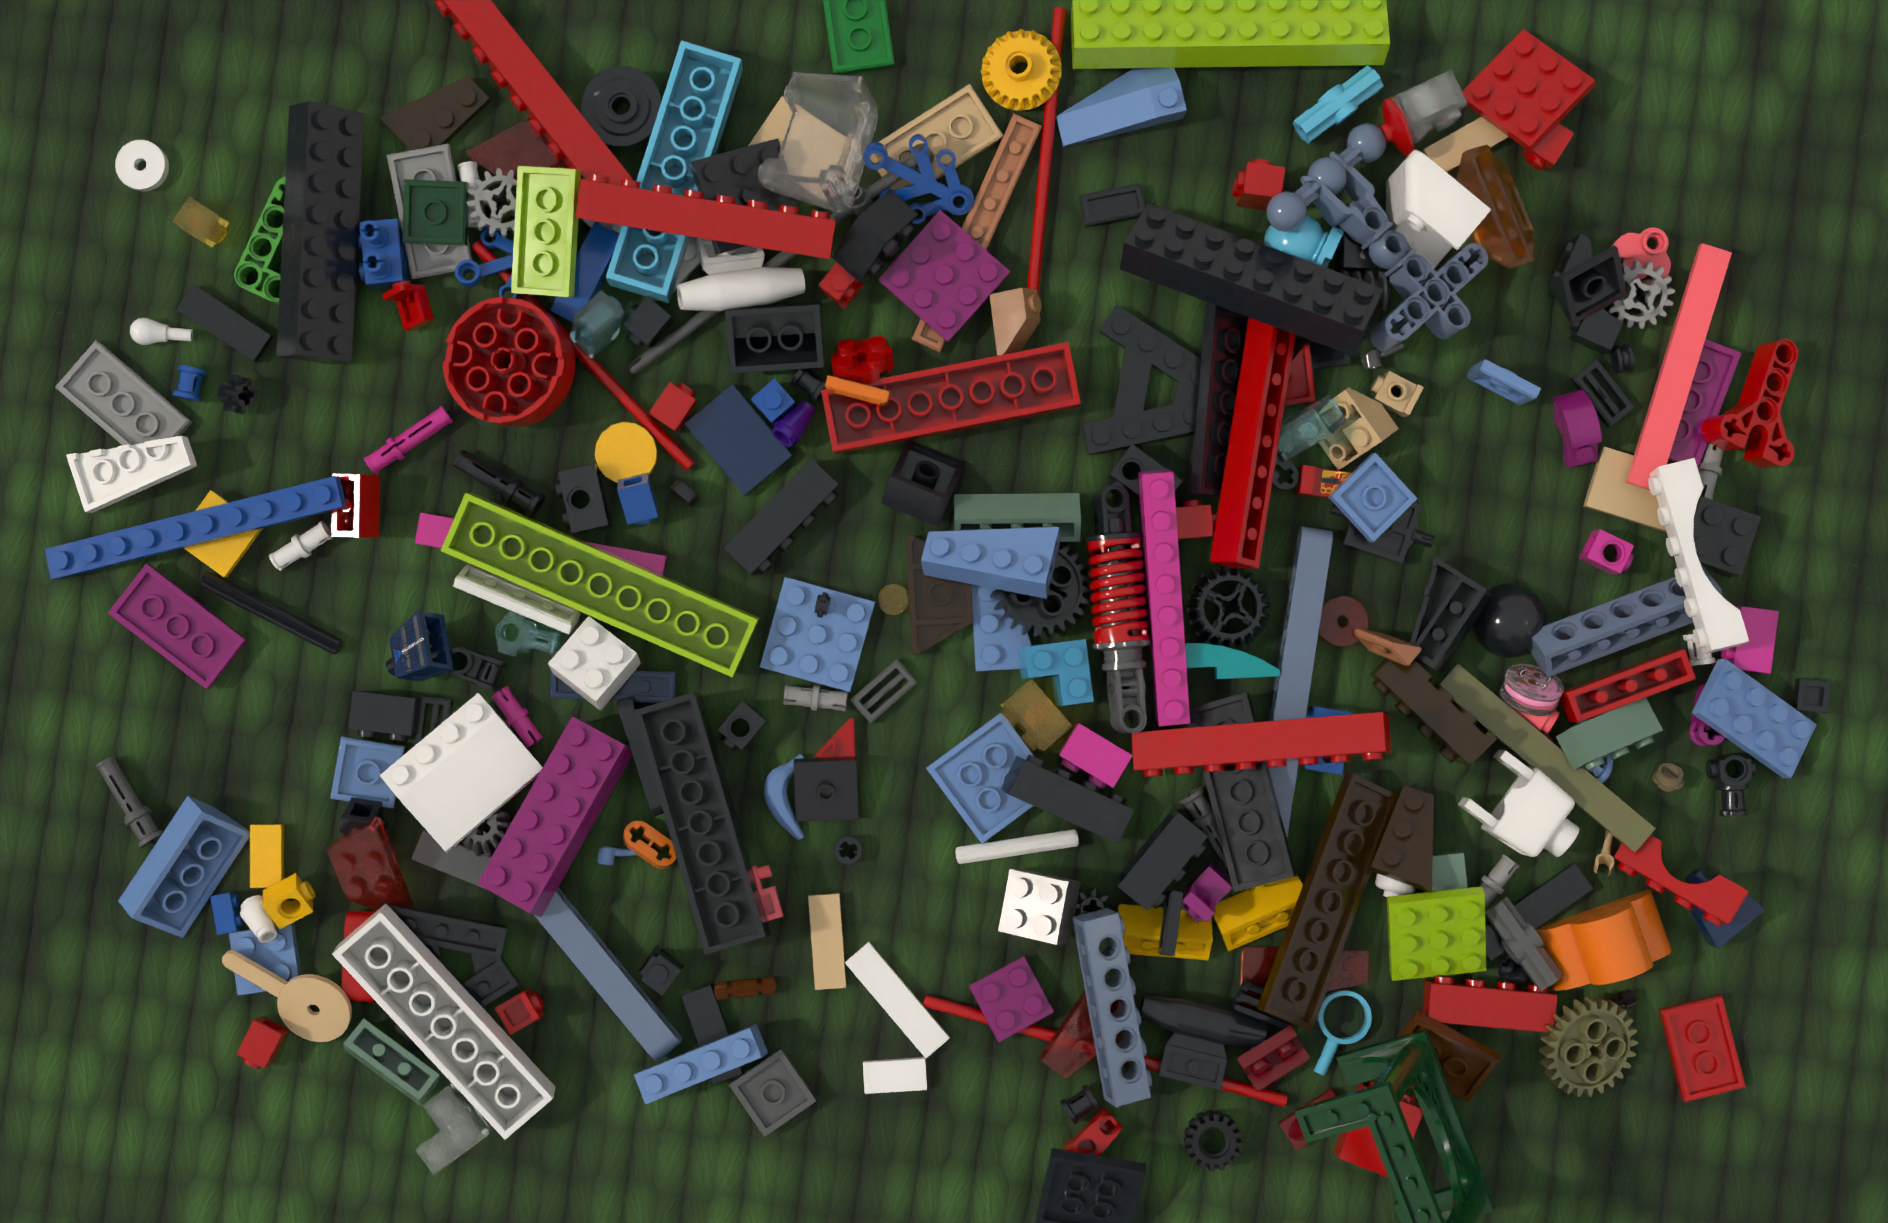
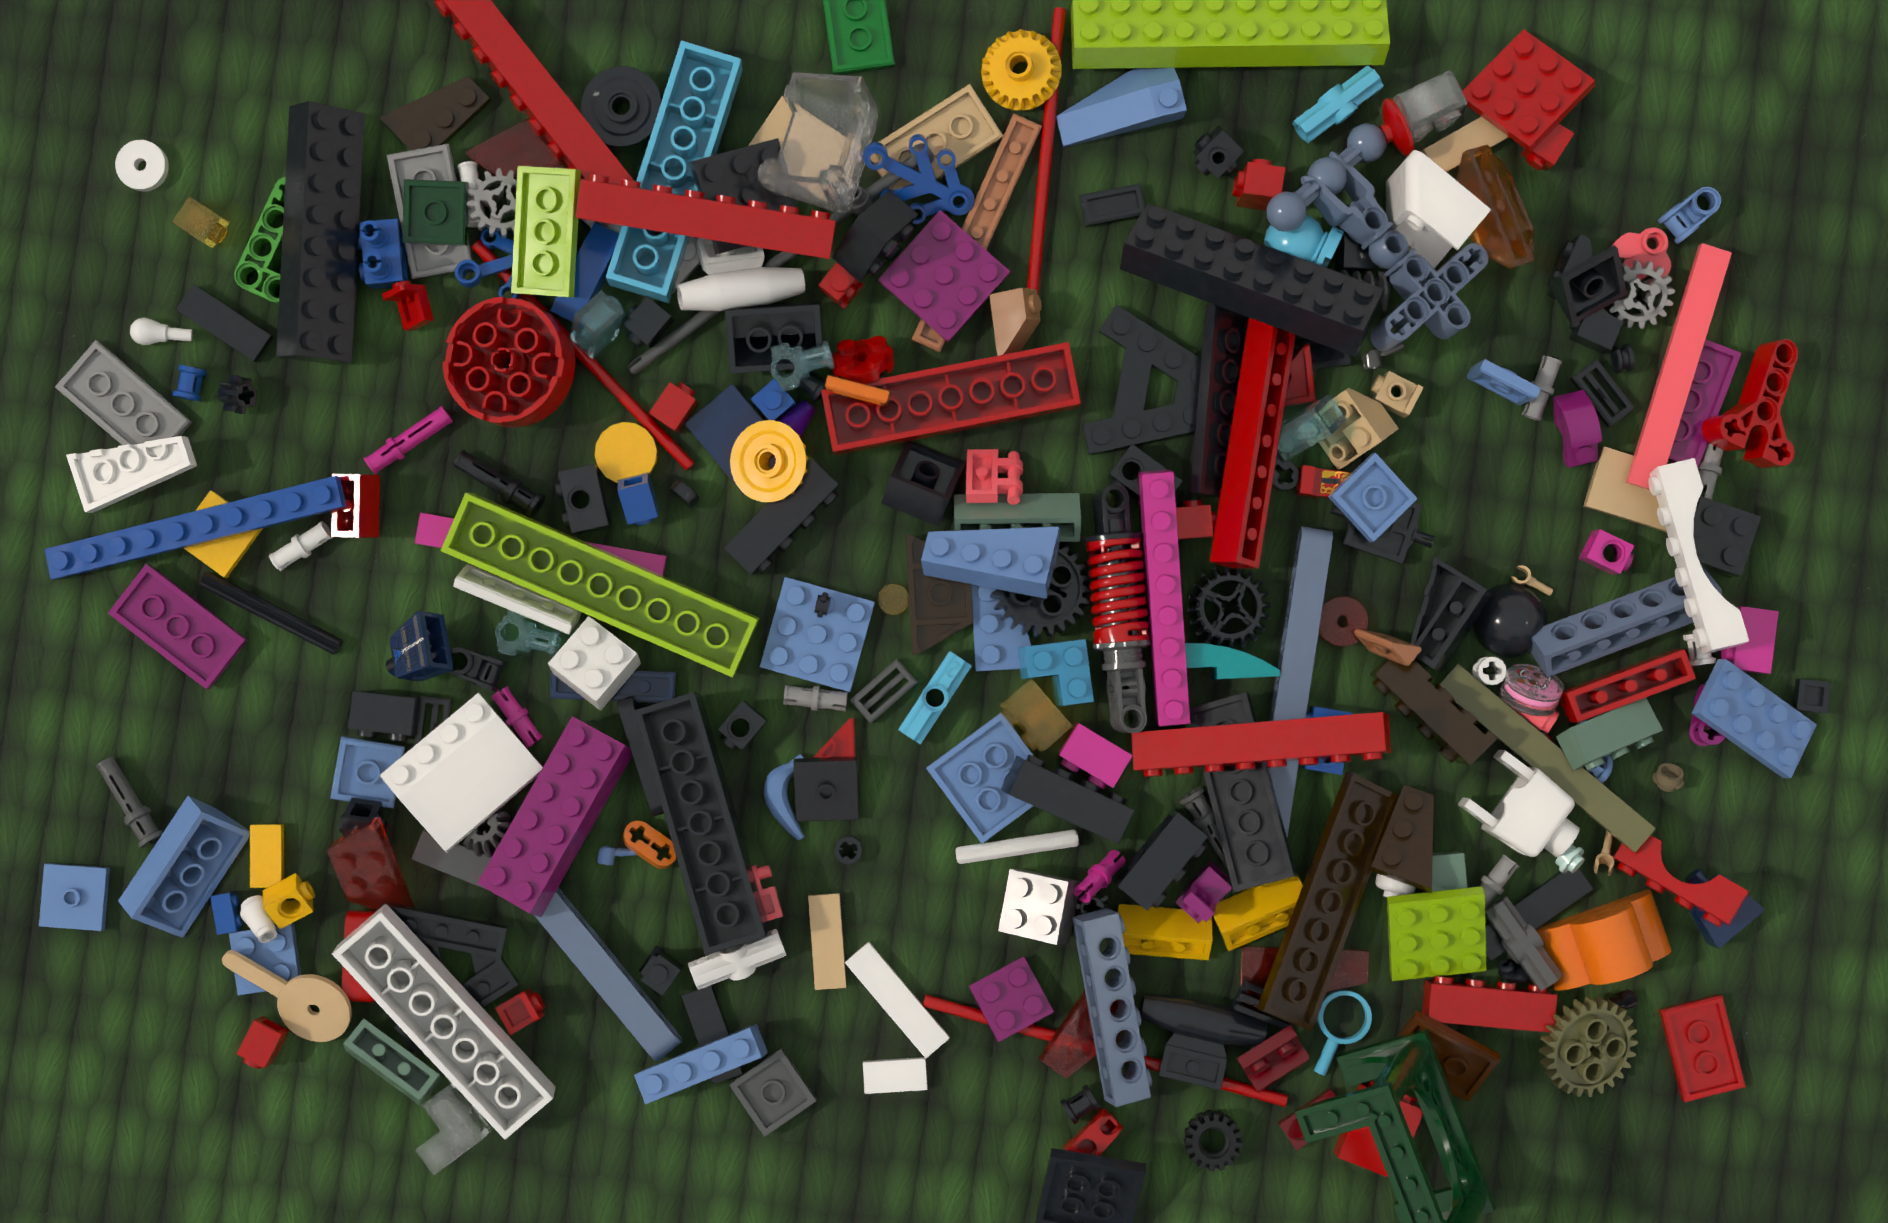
reddish brown axle [714,977,776,1000] -> none
black tile [1158,891,1183,956] -> none
black connector [1706,754,1756,816] -> none
none -> medium blue plate [39,863,110,931]
none -> white piece [688,929,787,990]
none -> yellow gear [730,420,809,503]
none -> clear light blue connector [770,341,835,391]
none -> medium azure piece [898,651,972,744]
none -> coral plate [966,449,1023,505]
none -> dark pink pin [1074,850,1126,903]
none -> black brick [1193,125,1244,179]
none -> white bush [1472,657,1507,685]
none -> tan hand [1511,565,1553,596]
none -> light grey pin [1521,356,1562,421]
none -> light aqua plate [1555,844,1585,874]
none -> medium blue piece [1657,187,1721,244]

